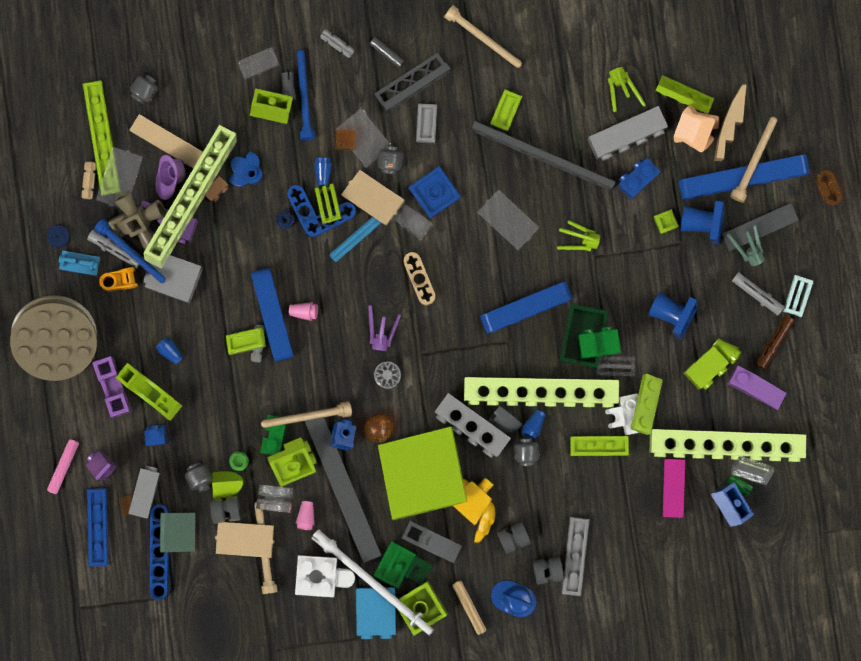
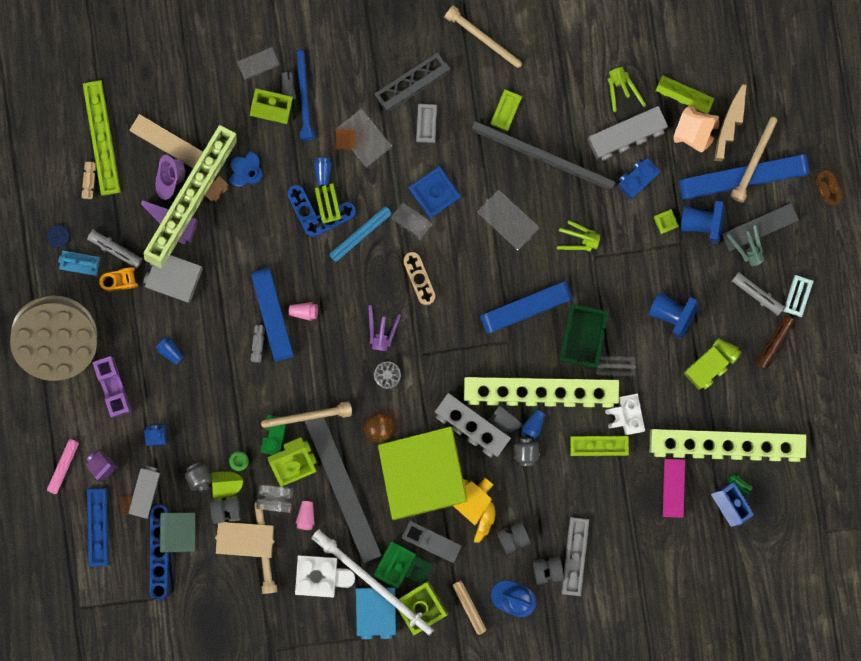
blue piece [94,219,166,283] -> none
clear piece [96,147,143,208] -> none
dark tan brick [108,191,166,249] -> none
lime arch [116,363,182,421] -> none
dark grey head [130,74,158,104] -> none
lime tile [226,328,266,355] -> none
dark blue plate [275,211,294,229] -> none
light grey axle [320,29,354,58] -> none
blue brick [329,419,356,451] -> none
tan piece [341,170,405,226] -> none
dark grey piece [370,37,405,68] -> none
dark grey head [377,145,404,174] -> none
green brick [578,327,621,359] -> none
lime plate [631,374,663,435] -> none
medium lavender slope [726,366,786,410] -> none
clear tile [731,456,775,485] -> none

